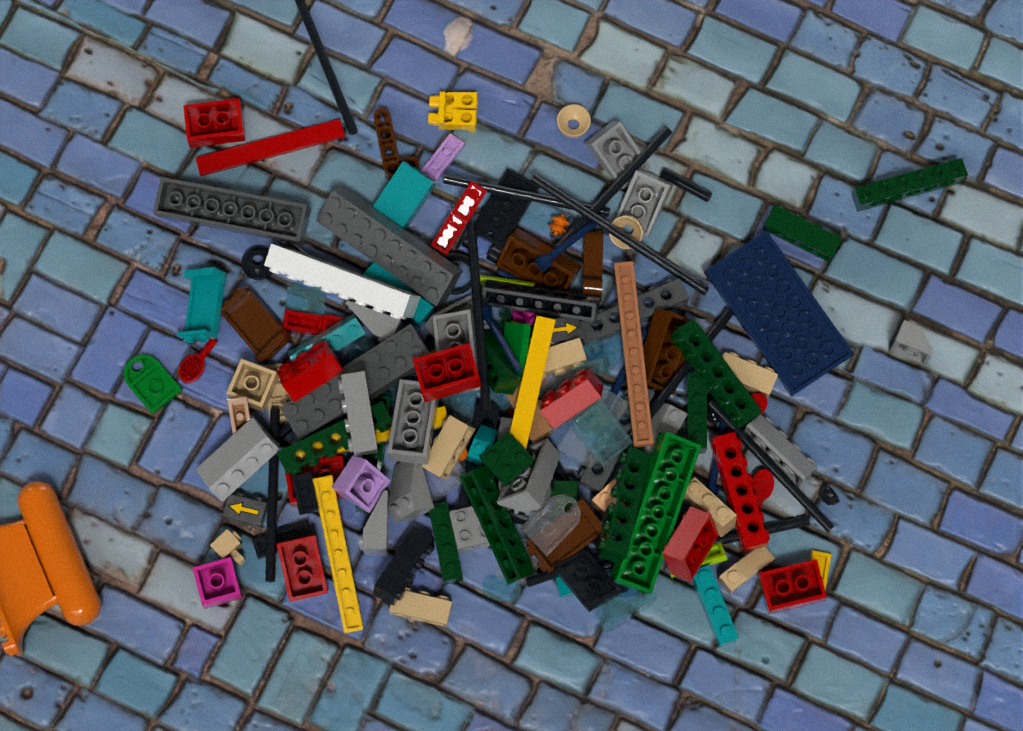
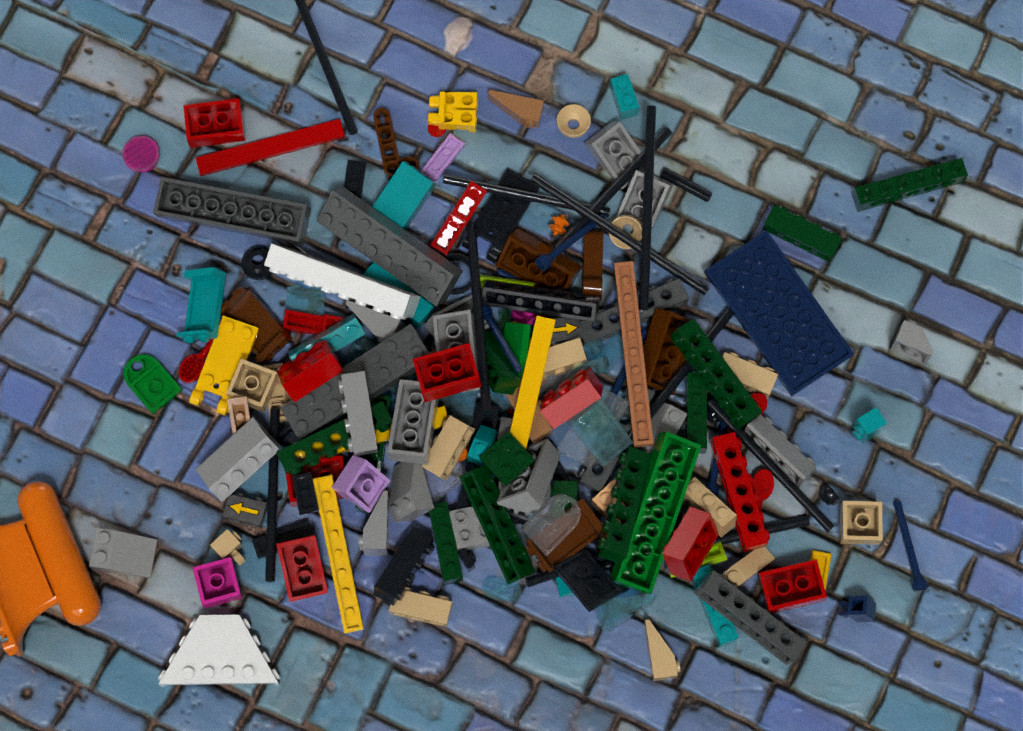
none -> light grey slope [89,528,158,578]
none -> tile [122,136,160,173]
none -> white piece [158,615,280,687]
none -> yellow hinge [189,316,260,416]
none -> black plate [344,160,367,199]
none -> red piece [428,125,446,137]
none -> black plate [458,549,477,572]
none -> medium nougat slope [488,90,544,128]
none -> teal brick [609,74,639,120]
none -> black piece [639,105,656,311]
none -> tan slope [644,619,680,681]
none -> dark grey brick [694,571,806,665]
none -> dark blue brick [838,595,876,622]
none -> tan brick [840,501,883,545]
none -> teal brick [852,407,887,444]
none -> dark blue piece [894,500,928,591]

